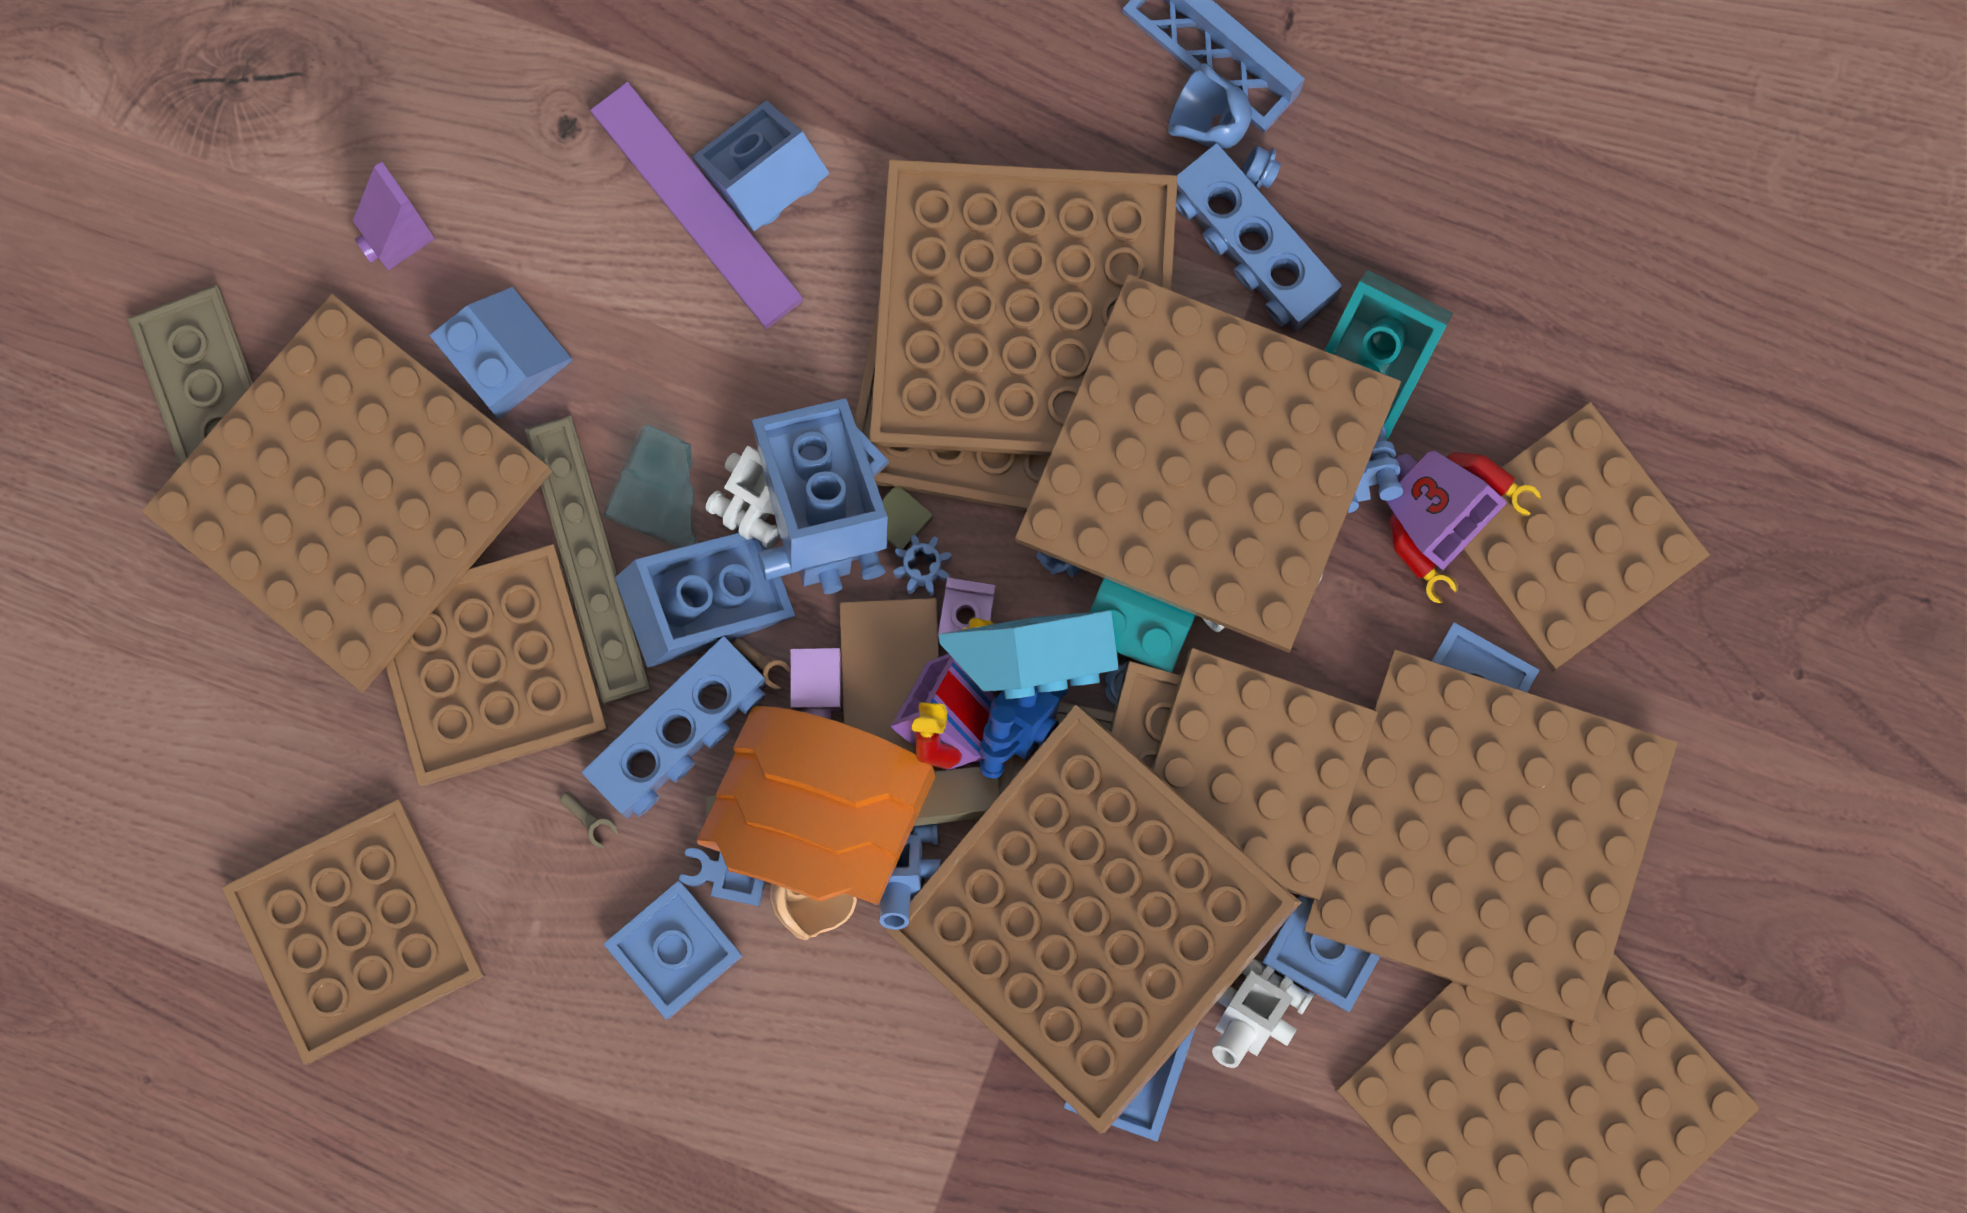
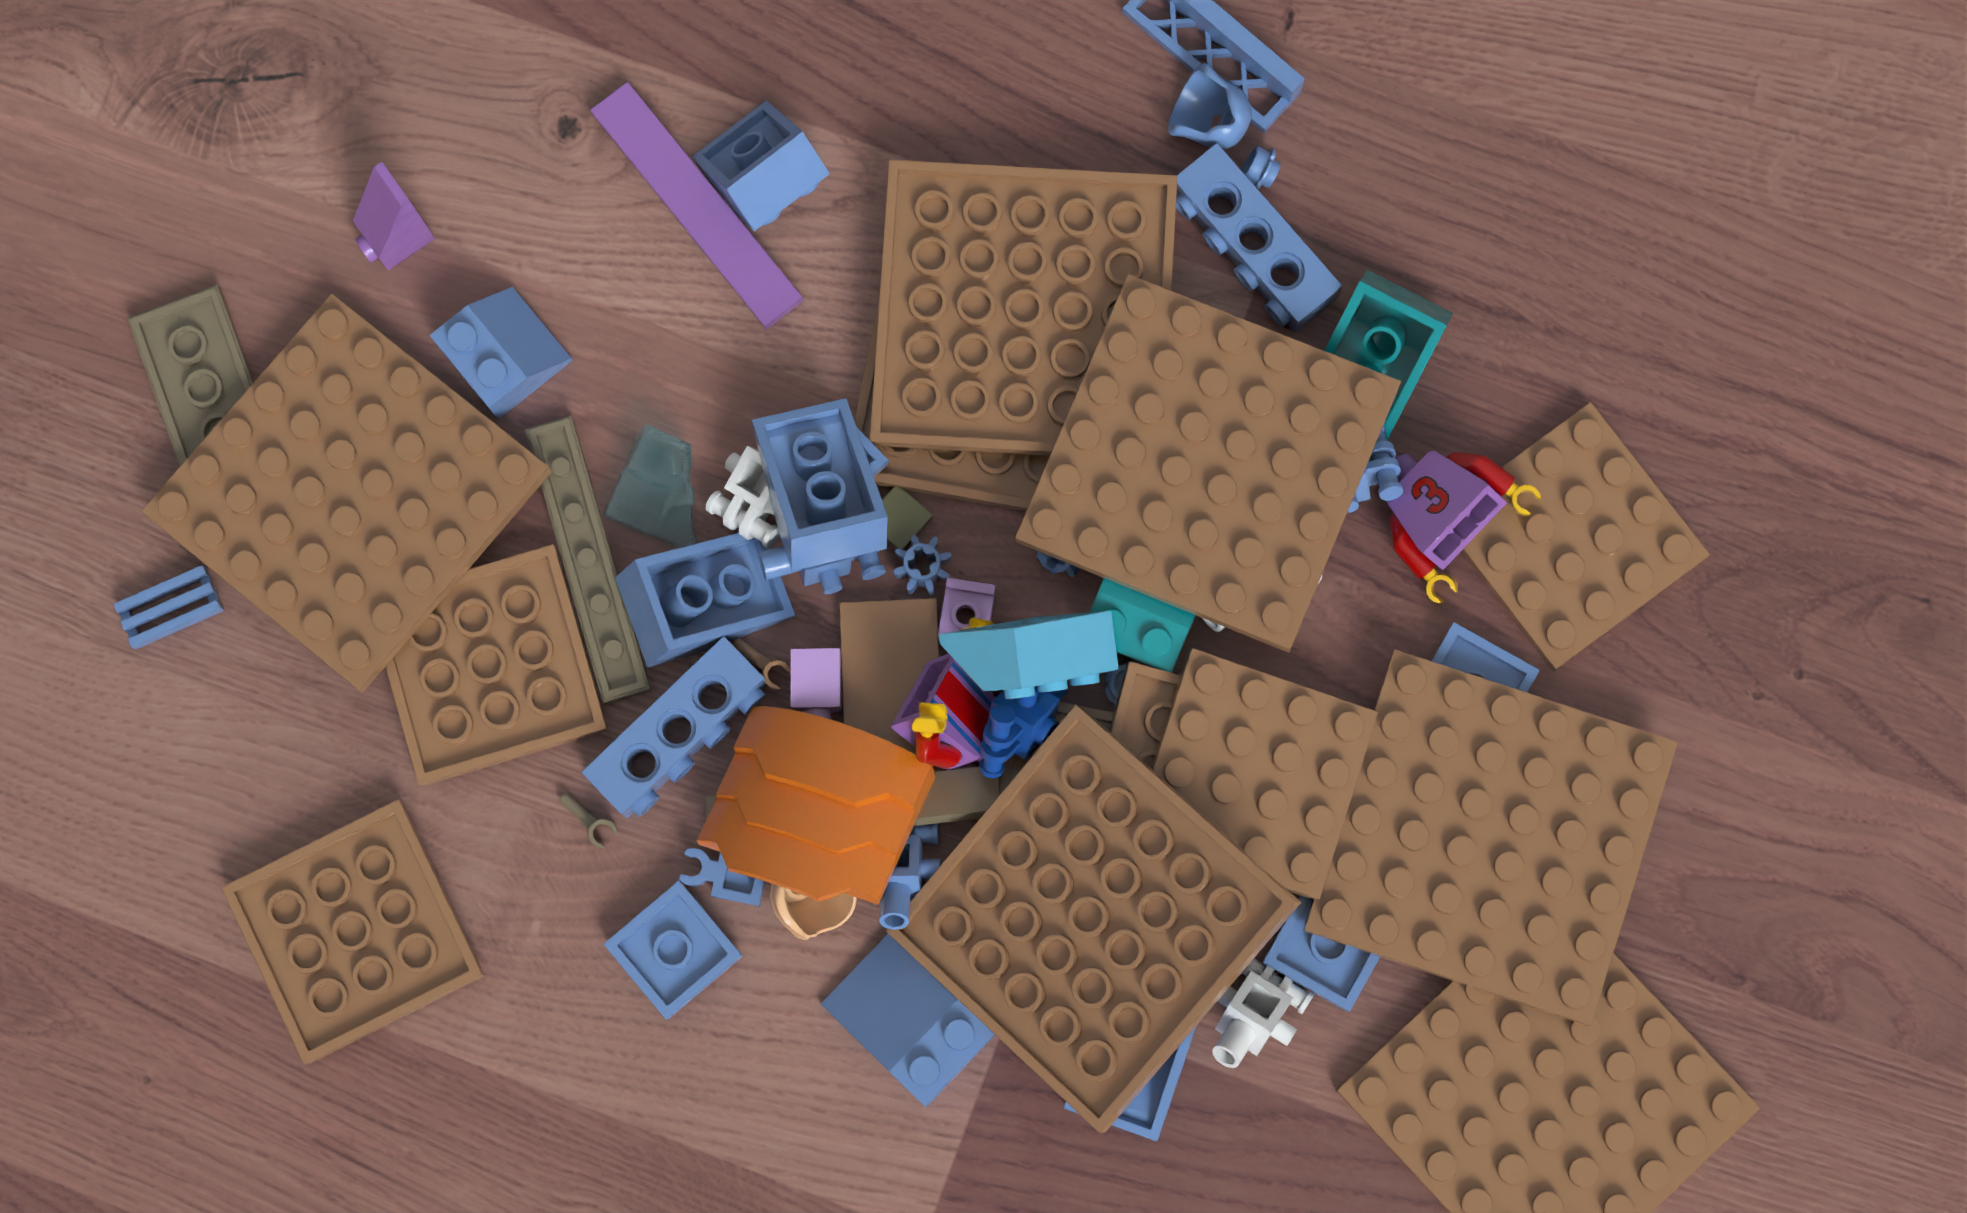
none -> medium blue tile [113,565,224,650]
none -> medium blue slope [821,934,996,1107]

